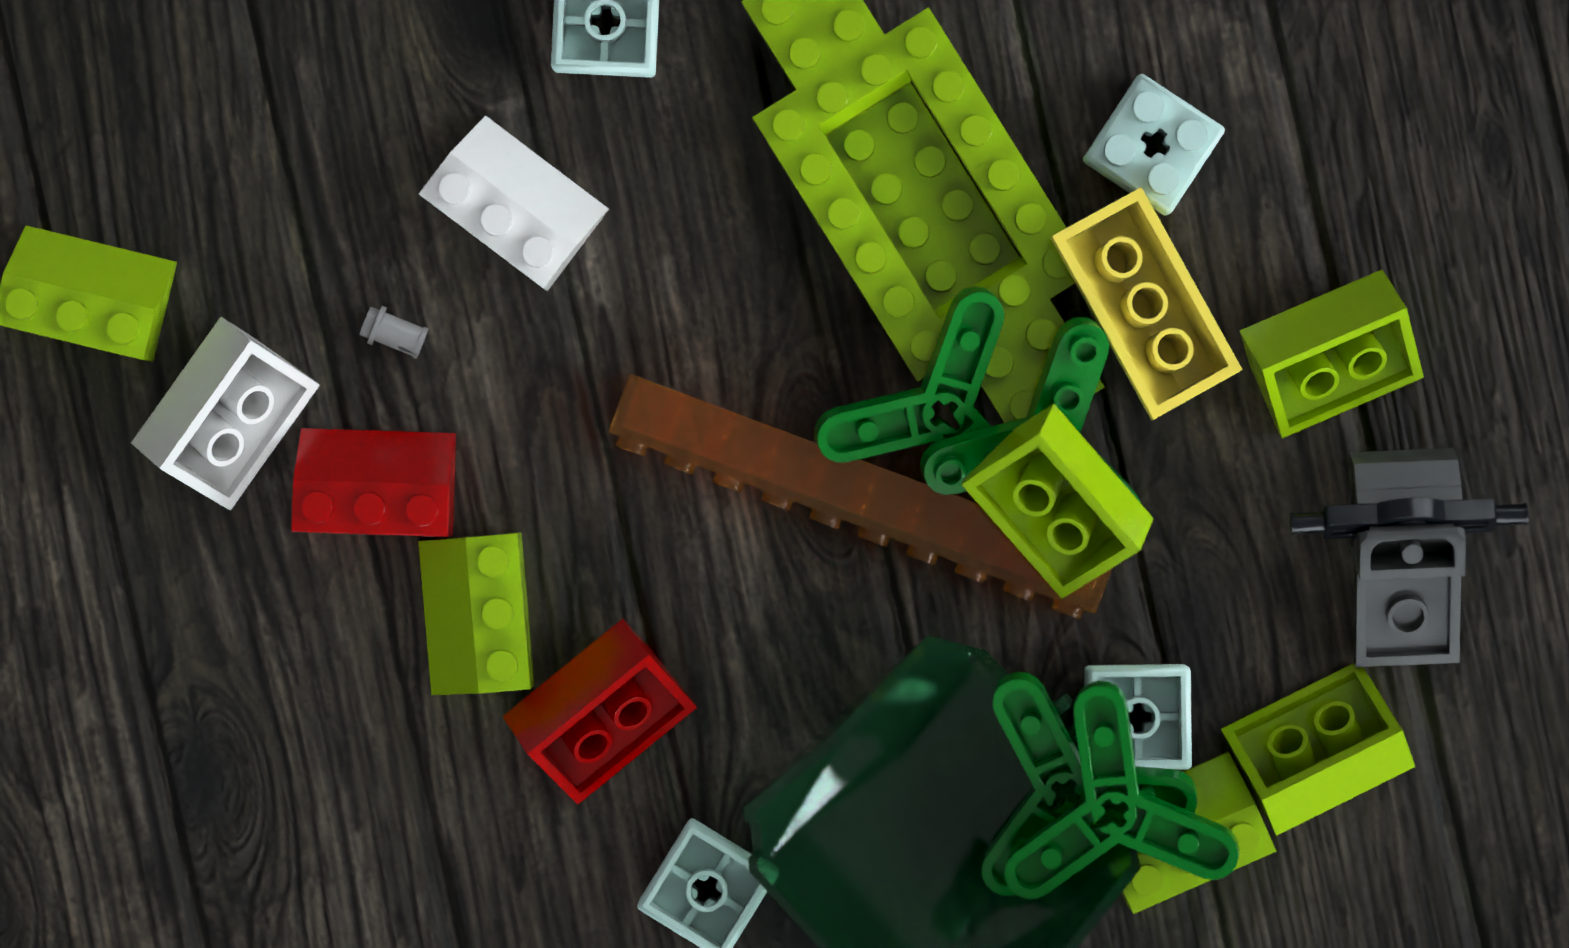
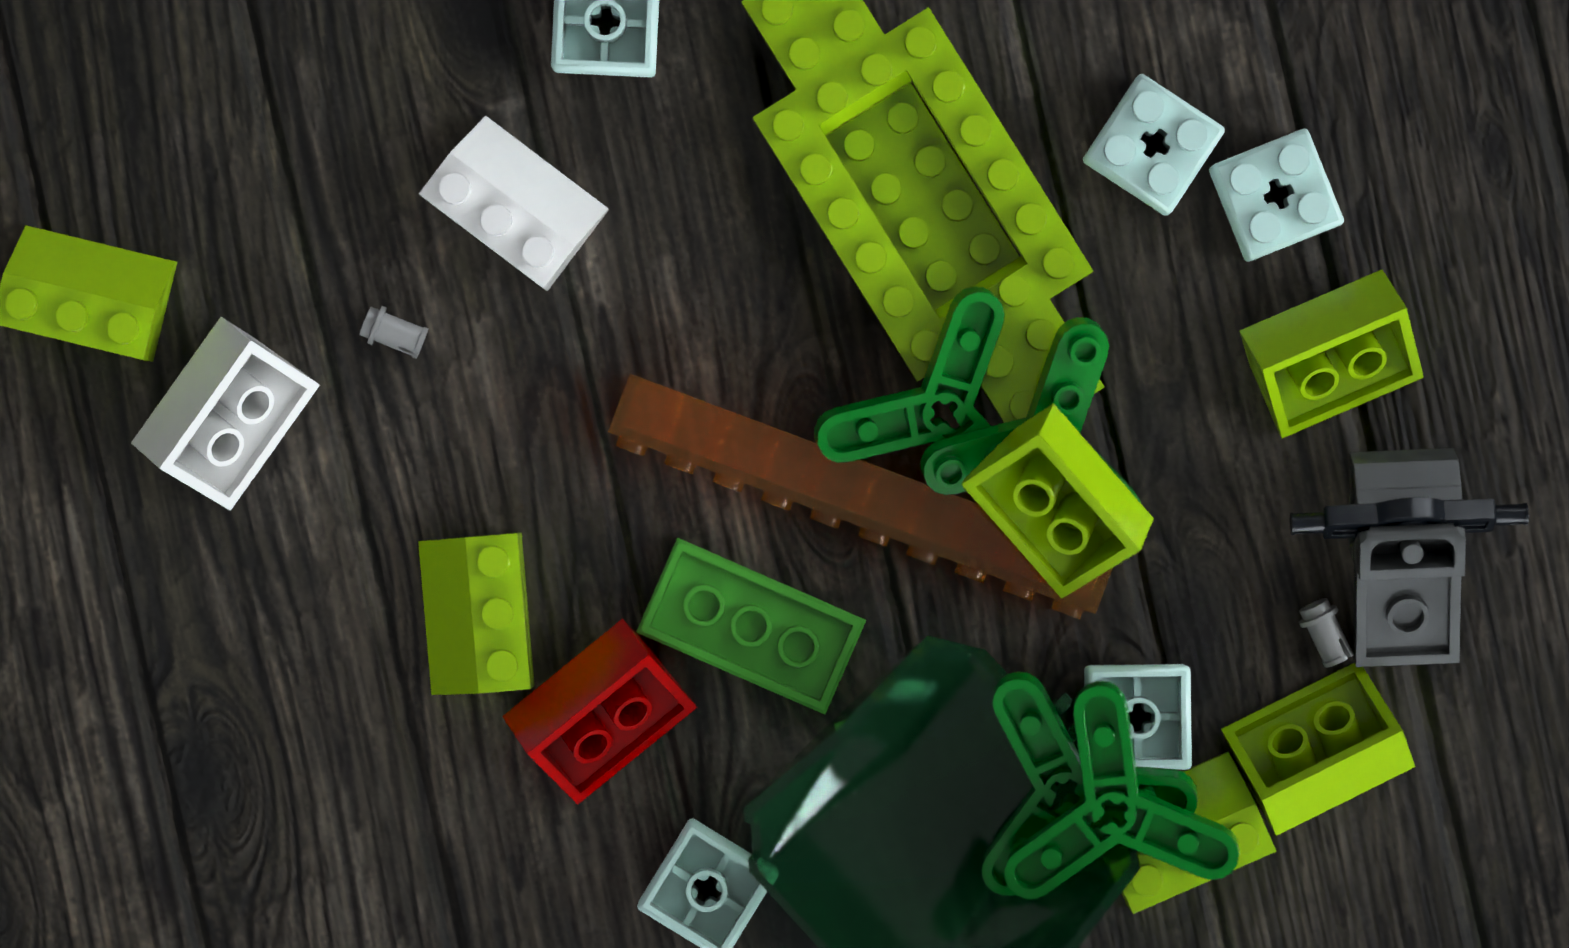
red slope [291,428,456,537] -> none
light yellow slope [1050,187,1243,421] -> none
none -> bright green tile [636,538,866,715]
none -> light aqua brick [1209,128,1344,262]
none -> light grey pin [1299,598,1355,668]

